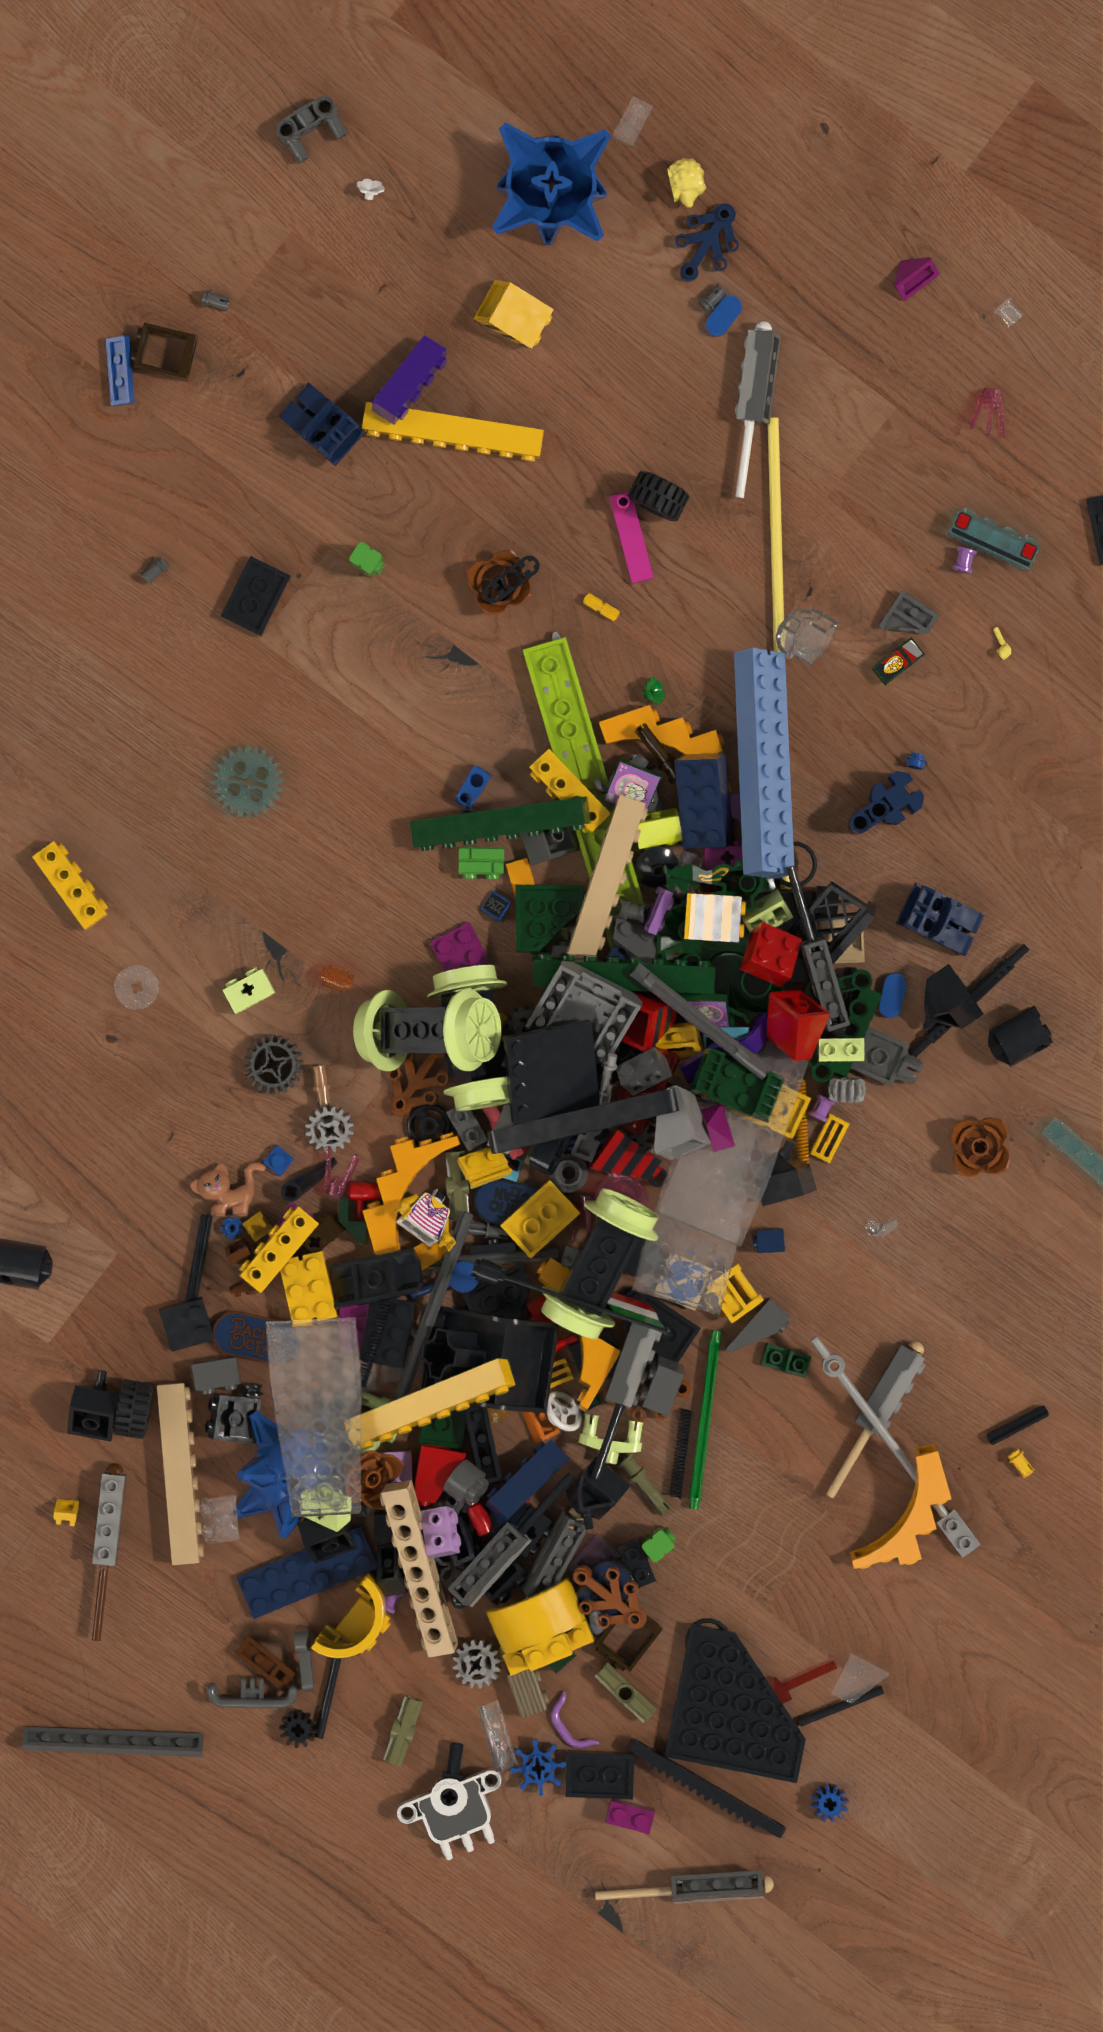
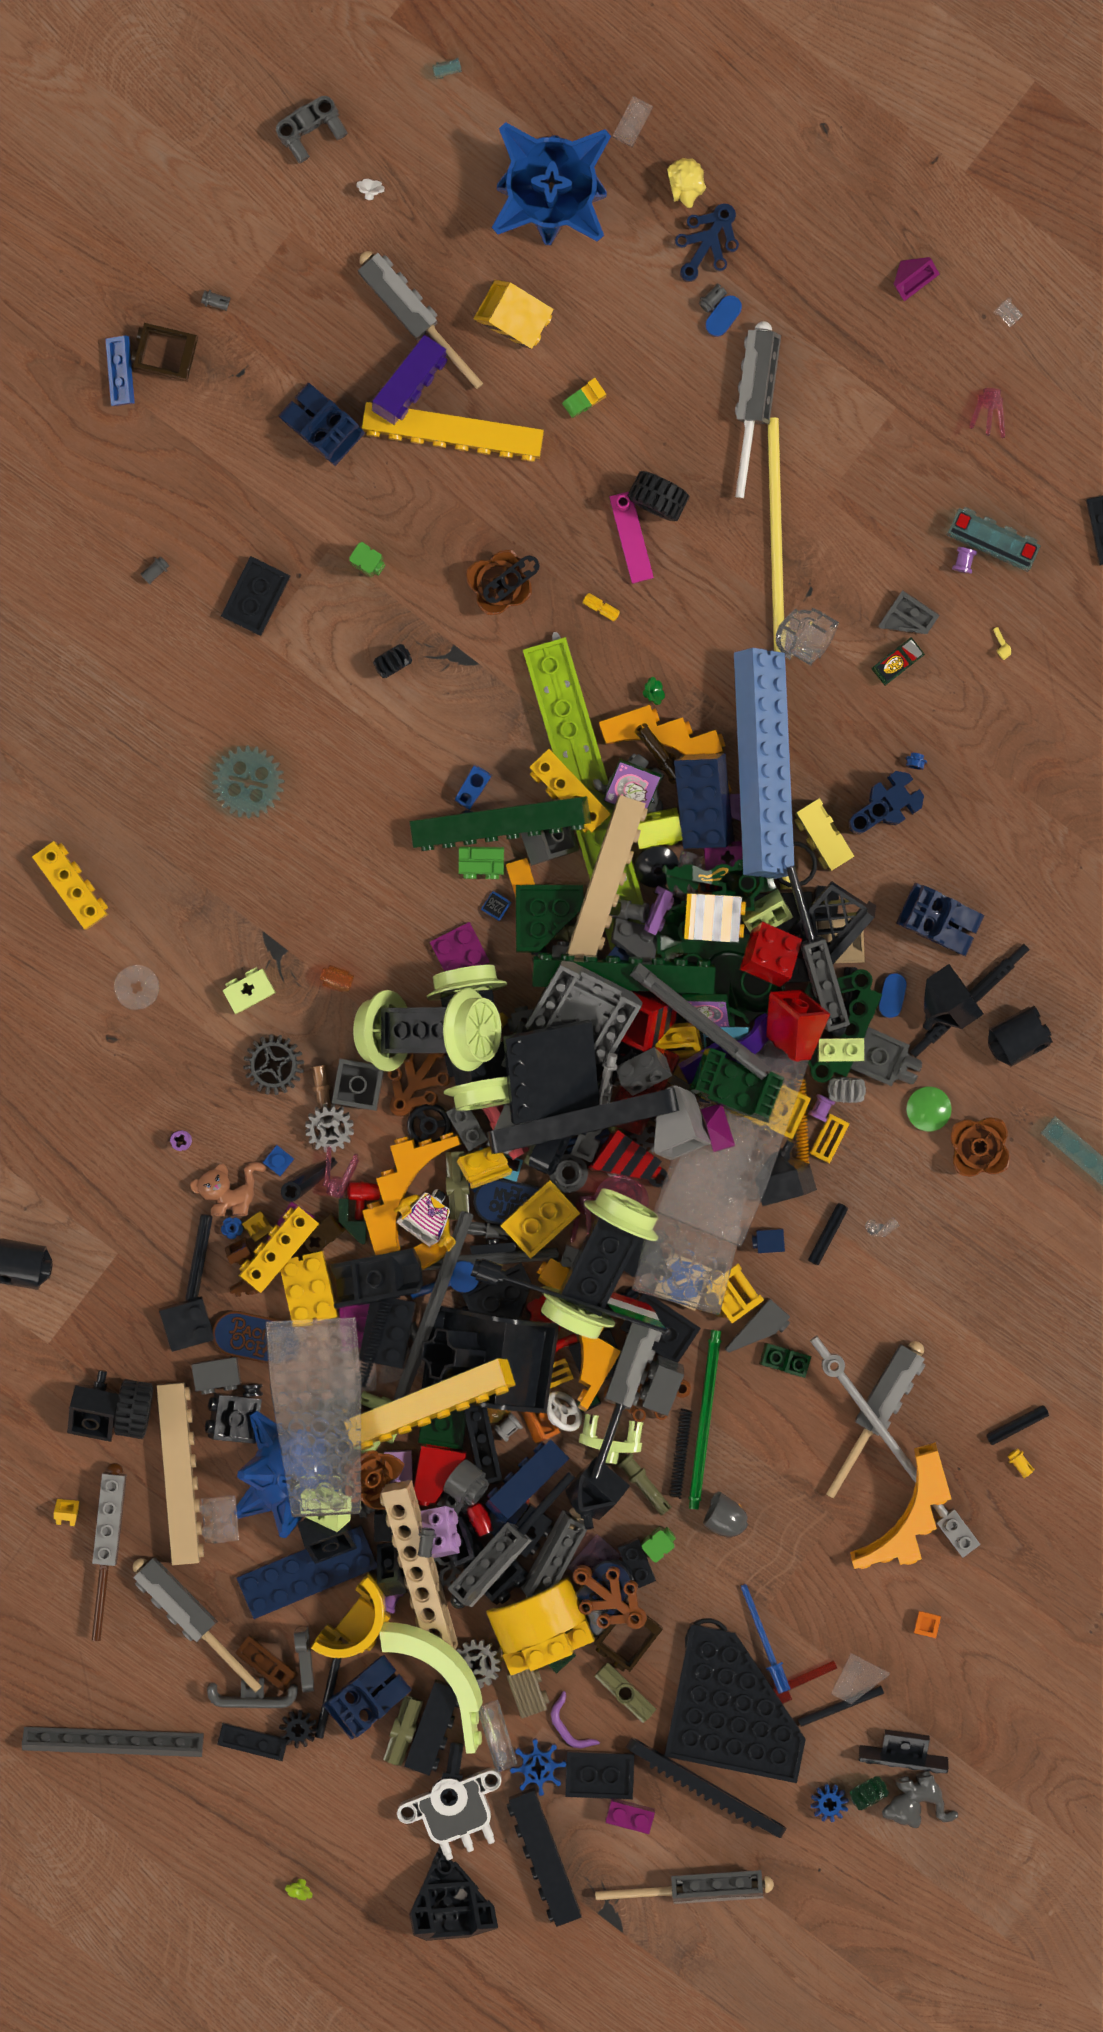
none -> piece [133,1557,262,1693]
none -> medium lavender bush [170,1130,192,1151]
none -> black tile [217,1722,288,1761]
none -> lime plant [285,1879,313,1900]
none -> dark blue connector [323,1655,412,1740]
none -> dark grey brick [332,1059,384,1111]
none -> piece [358,251,484,389]
none -> black gear [373,644,412,678]
none -> yellowish green arch [379,1622,483,1753]
none -> black brick [404,1679,459,1776]
none -> black wedge [409,1846,498,1941]
none -> dark grey pin [417,1527,436,1558]
none -> clear light blue pin [432,58,462,79]
none -> light grey bush [494,1412,524,1442]
none -> black brick [506,1788,582,1927]
none -> leg [562,378,606,418]
none -> dark grey piece [703,1491,748,1538]
none -> blue piece [741,1584,791,1694]
none -> light yellow wedge [794,798,854,872]
none -> black axle [808,1203,848,1265]
none -> clear green gear [849,1776,889,1810]
none -> black bracket [859,1729,949,1774]
none -> dark grey animal [882,1771,958,1828]
none -> bright green dish [906,1087,952,1131]
none -> orange plate [914,1610,941,1638]

